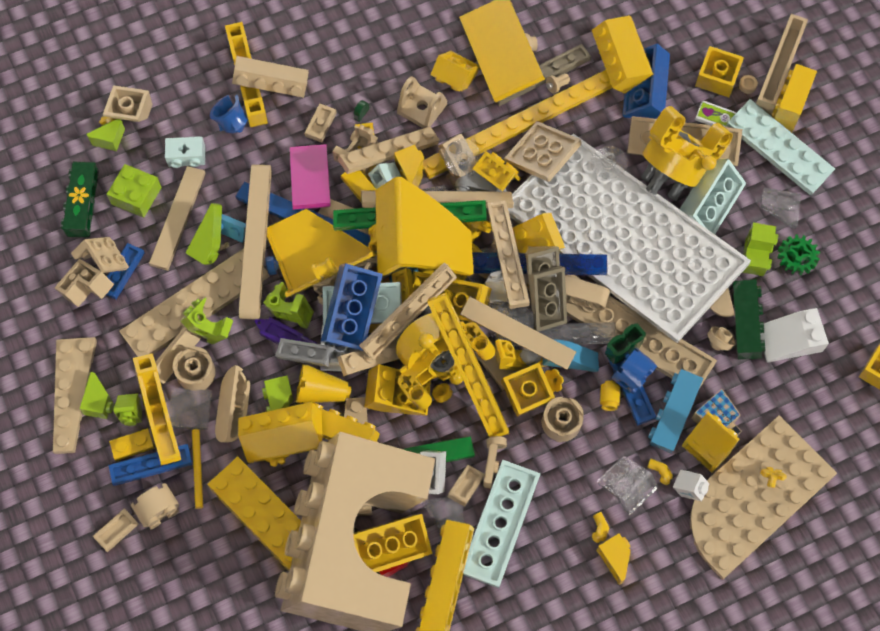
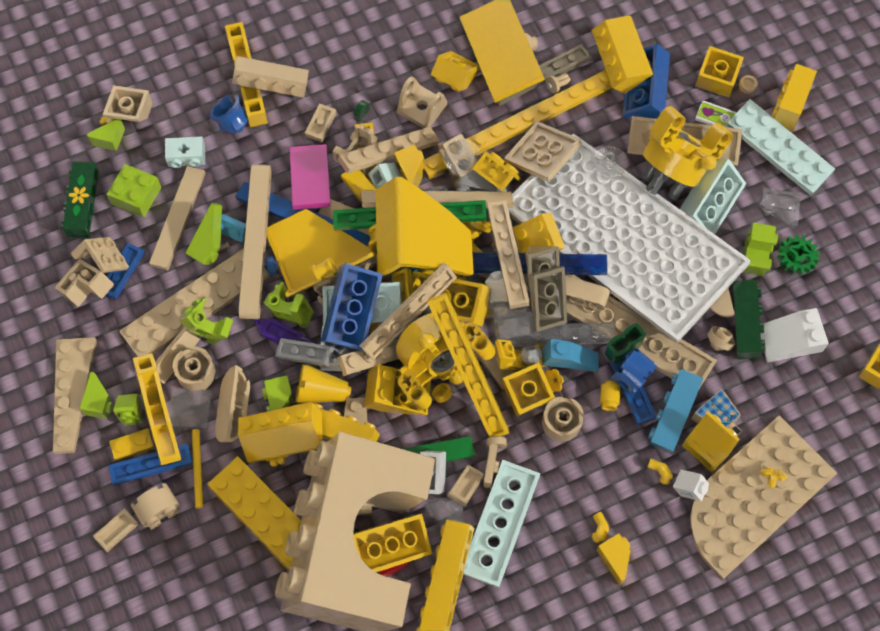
tan tile [460,297,576,370] -> none
clear bracket [597,456,658,515] -> none
tan brick [756,14,808,116] -> none

